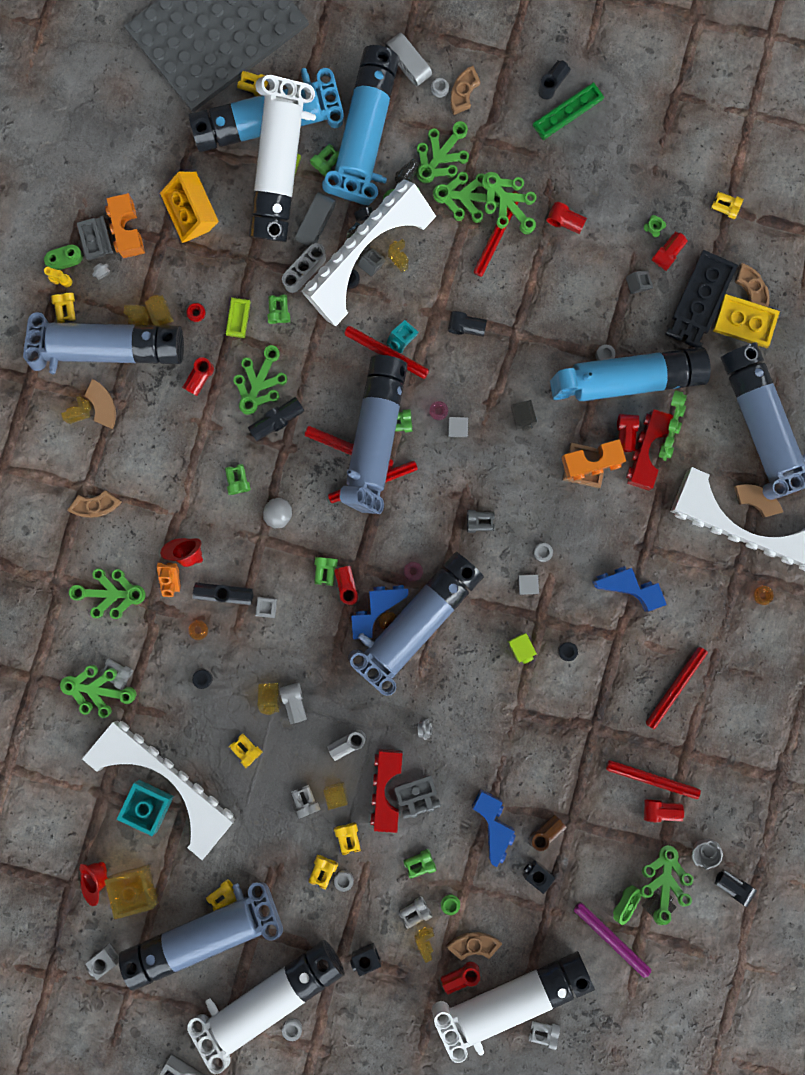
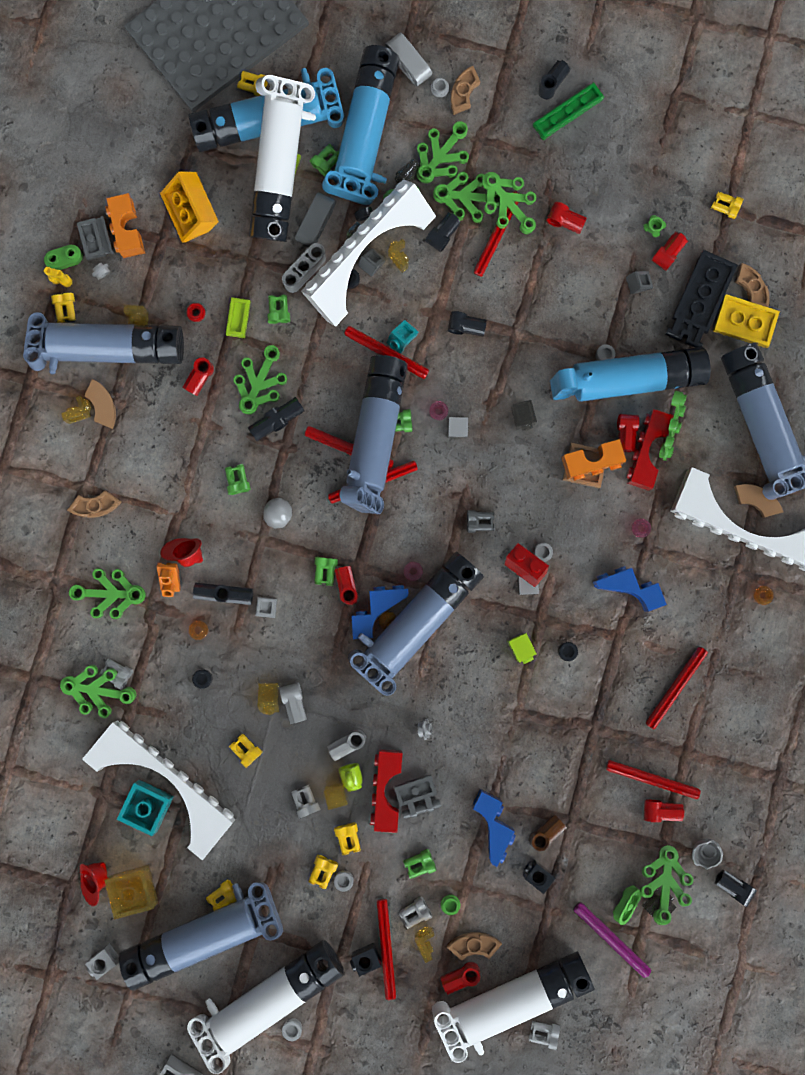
clear yellow brick [145,295,174,326] -> none
none -> lime piece [338,763,362,792]
none -> red axle [377,899,396,1000]
none -> black piece [425,212,461,252]
none -> red brick [504,543,549,587]
none -> clear pink plate [632,519,651,538]

